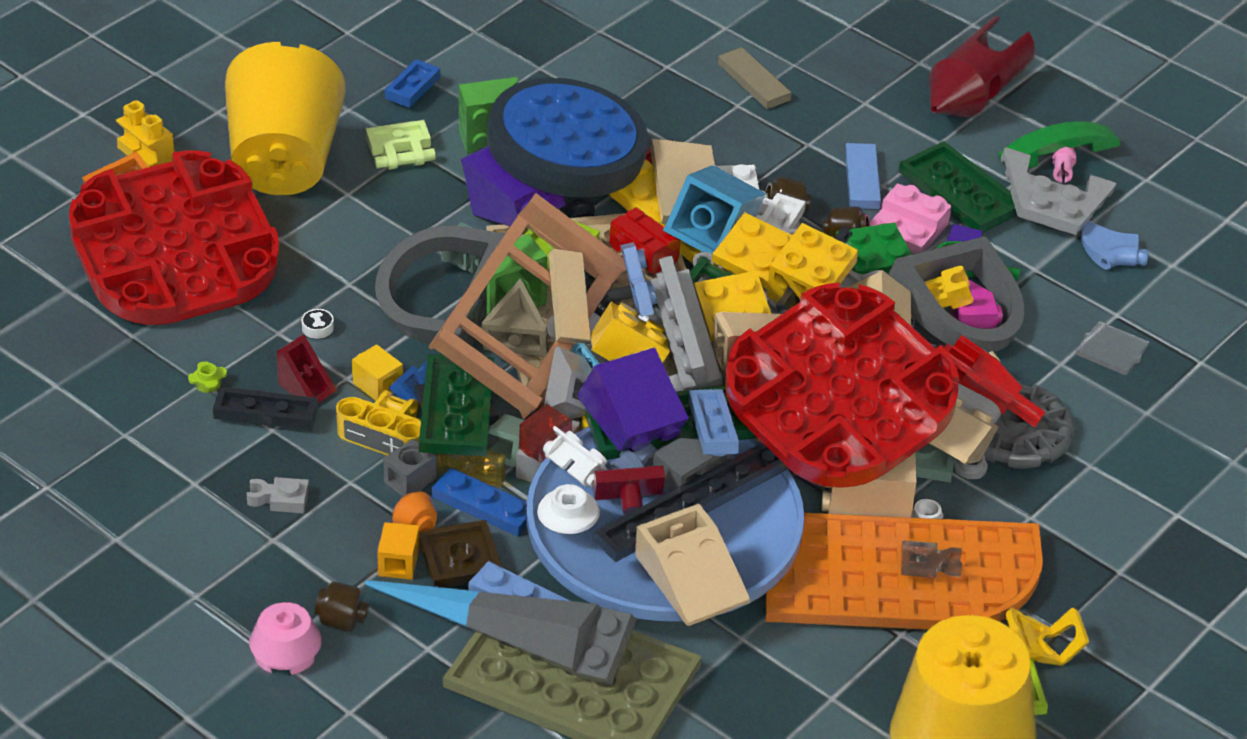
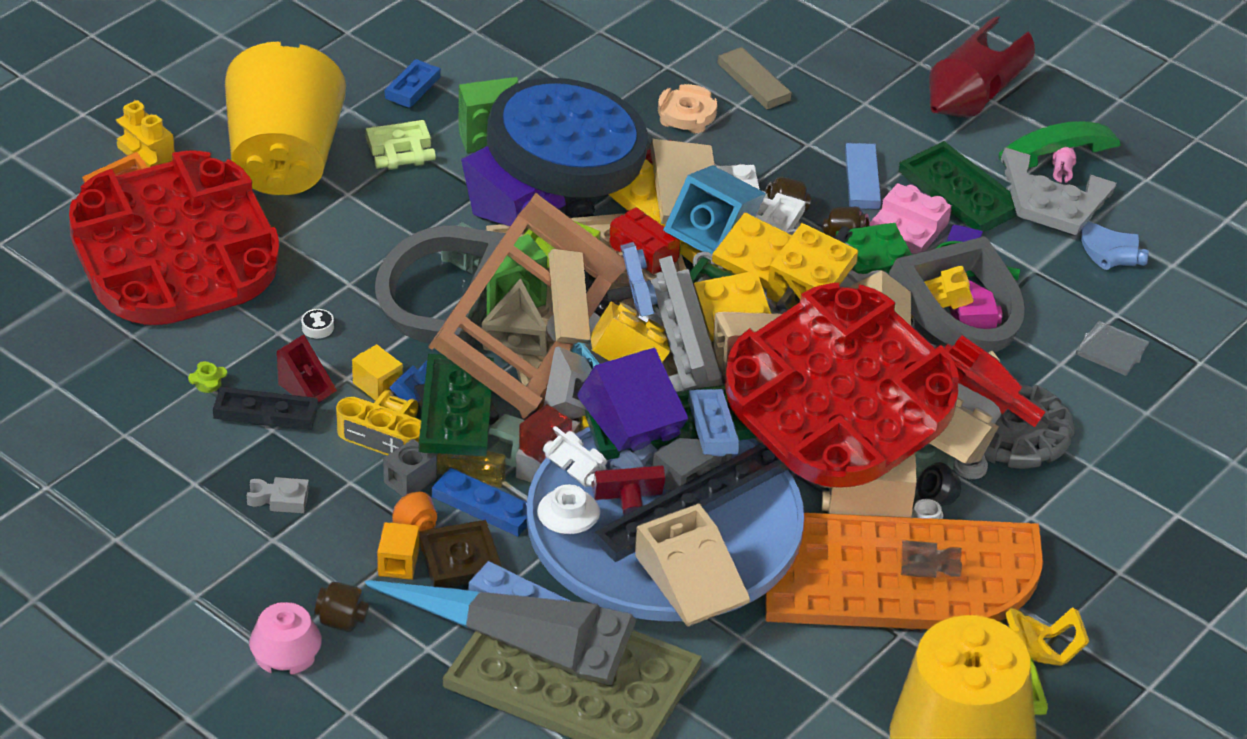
none -> light nougat plate [658,84,717,133]
none -> black cone [917,462,961,506]

